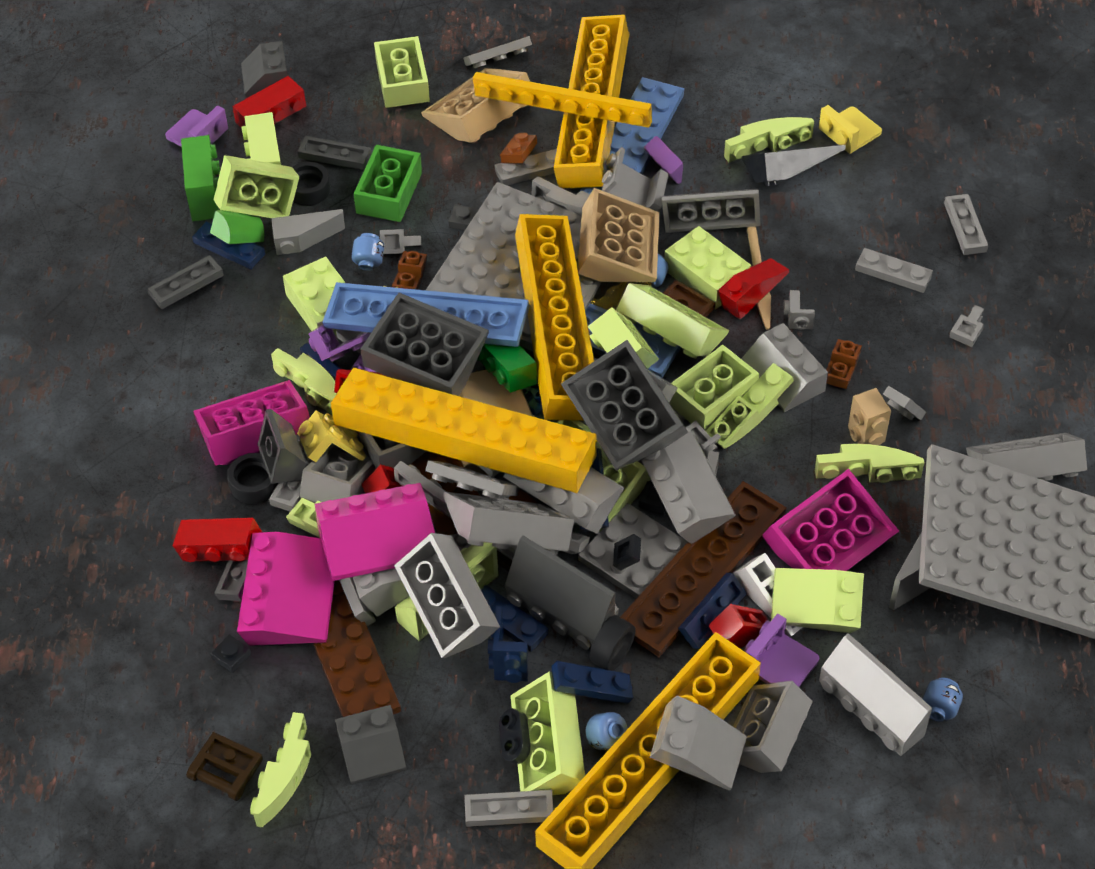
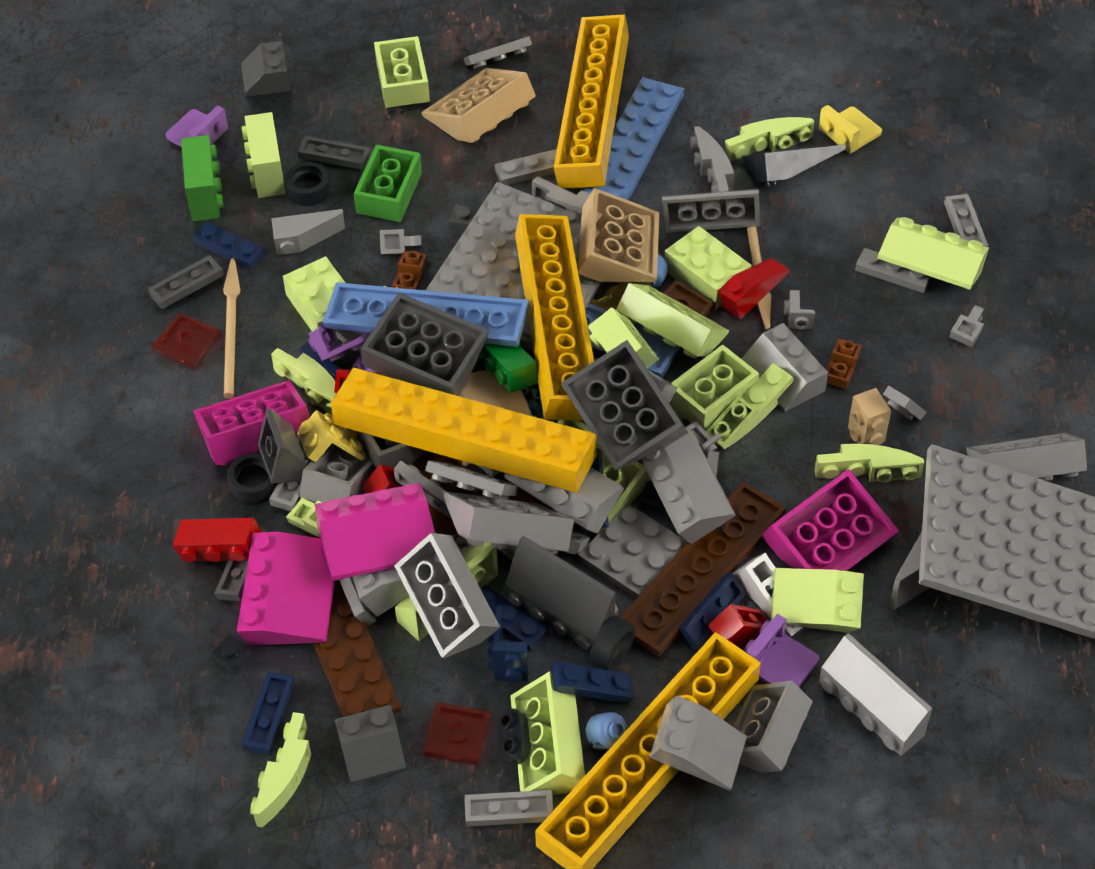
dark brown plate [186,732,263,801] -> none
bright green brick [210,210,264,244] -> none
yellowish green brick [213,155,299,218] -> none
red brick [232,76,306,128] -> none
medium blue head [352,233,384,271] -> none
yellow plate [473,72,652,128] -> none
dark orange plate [500,133,538,163] -> none
light grey panel [602,147,668,211] -> none
black plate [613,534,641,571] -> none
medium lavender slope [644,136,683,184] -> none
medium blue head [922,678,963,722] -> none
none -> clear red tile [151,313,221,369]
none -> tan piece [223,258,240,399]
none -> dark blue plate [242,671,295,755]
none -> clear red tile [423,702,492,766]
none -> light grey slope [690,126,734,192]
none -> yellowish green slope [877,217,989,290]

